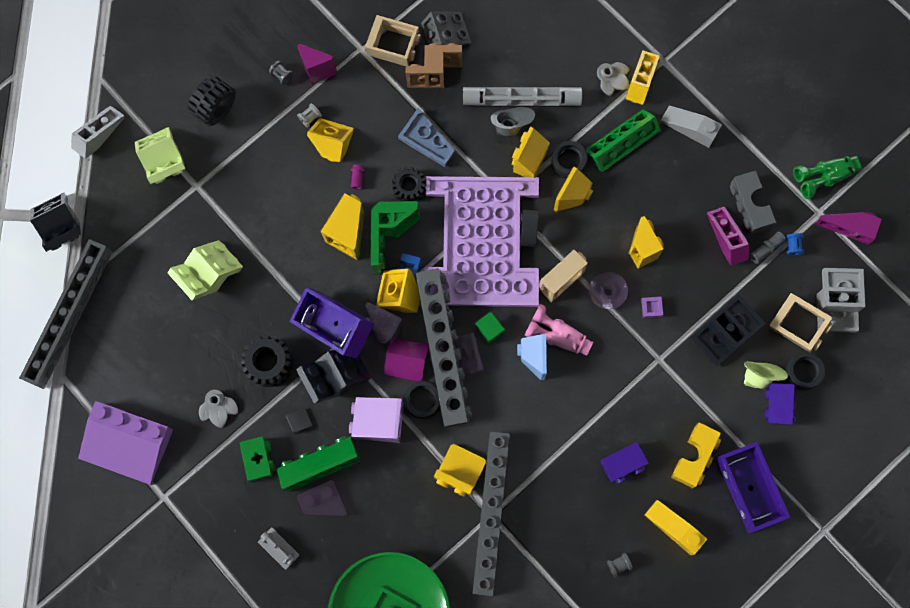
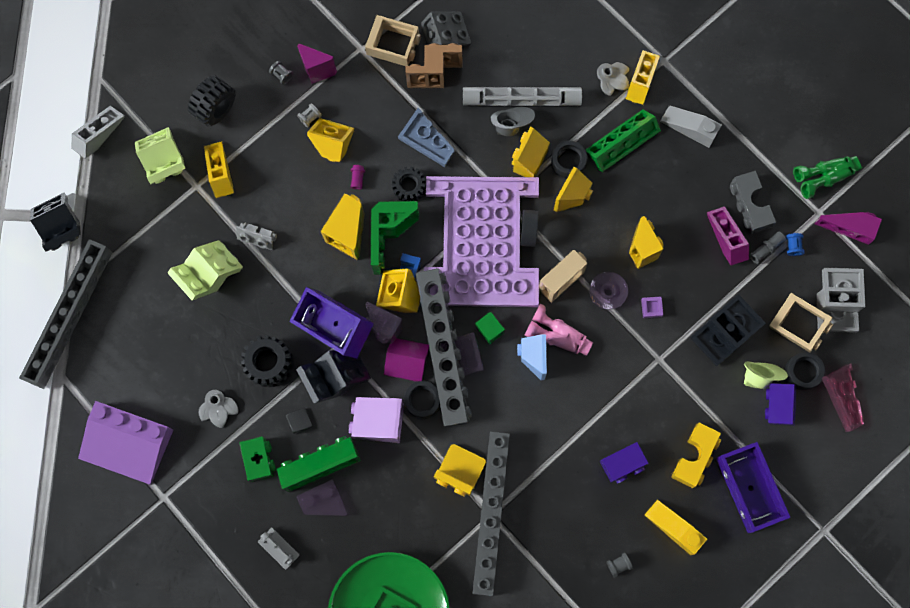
none -> yellow slope [204,141,234,198]
none -> light grey hinge [236,222,277,250]
none -> clear pink wing [822,363,864,432]

